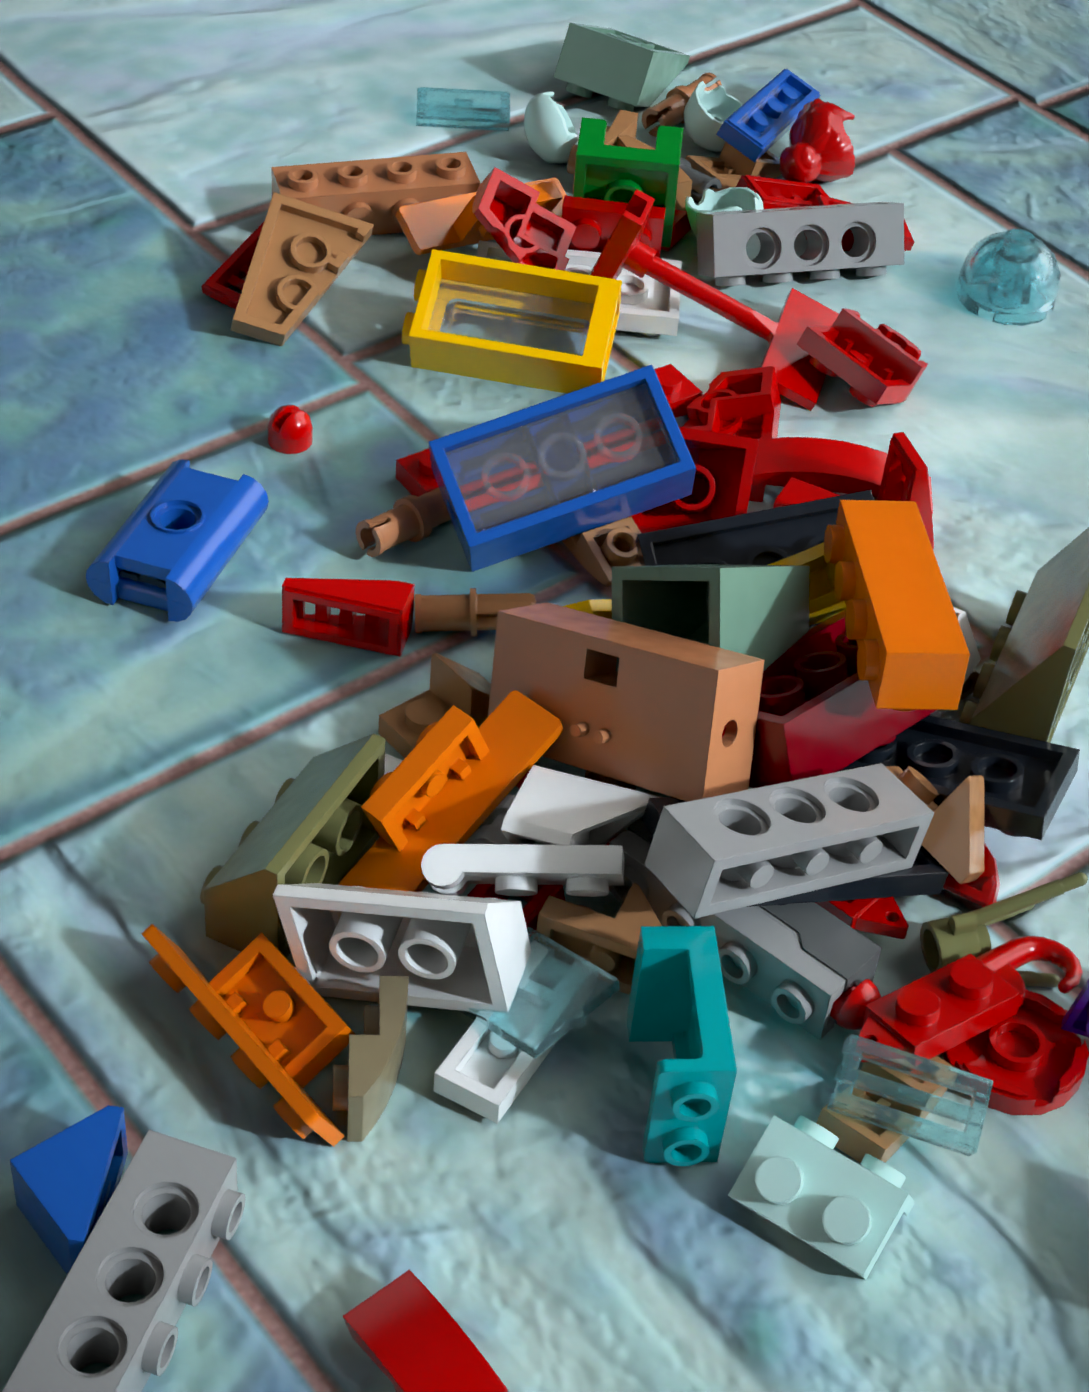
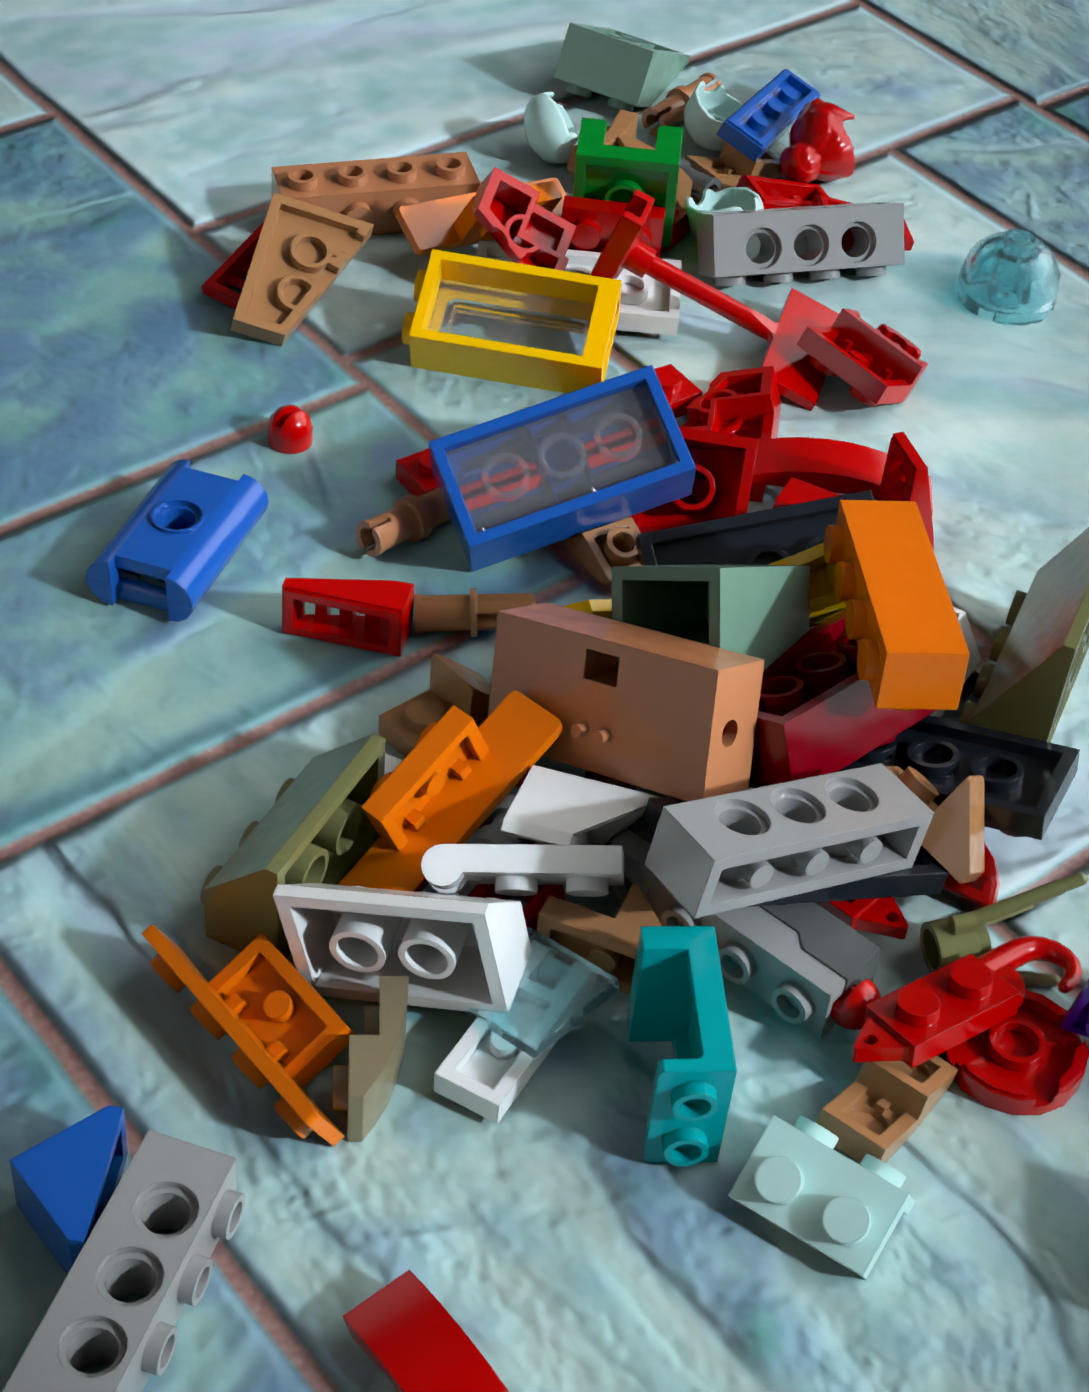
clear light blue tile [416,87,510,131] -> none
clear light blue tile [827,1034,994,1156] -> none

